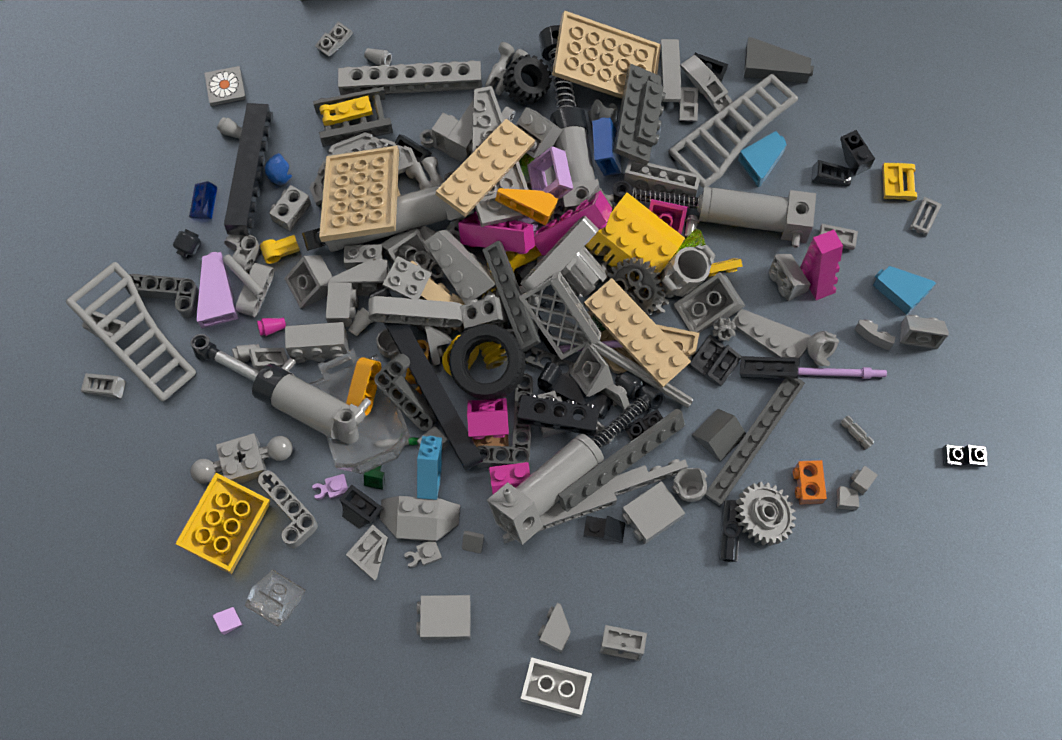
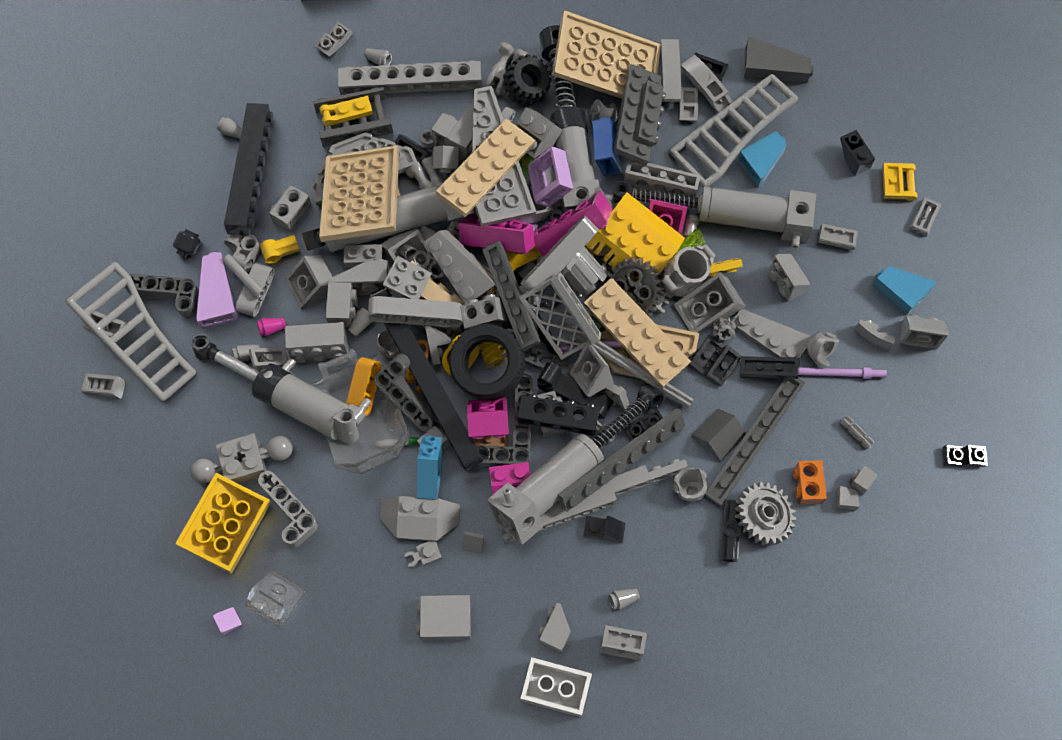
clear blue slope [189,181,217,219] -> none
tile [204,66,246,106] -> none
blue hair [264,153,292,185] -> none
lavender plate [312,474,348,500] -> none
black slope [339,484,384,529] -> none
light grey wing [346,525,388,581] -> none
dark green tile [363,464,385,490] -> none
light orange slope [495,188,558,226] -> none
black head [615,371,643,399] -> none
light grey brick [621,481,685,544] -> none
dark pink wedge [800,230,843,301] -> none
black slope [812,160,852,186] -> none
none -> light grey brick [433,145,459,173]
none -> light grey cone [608,588,640,610]

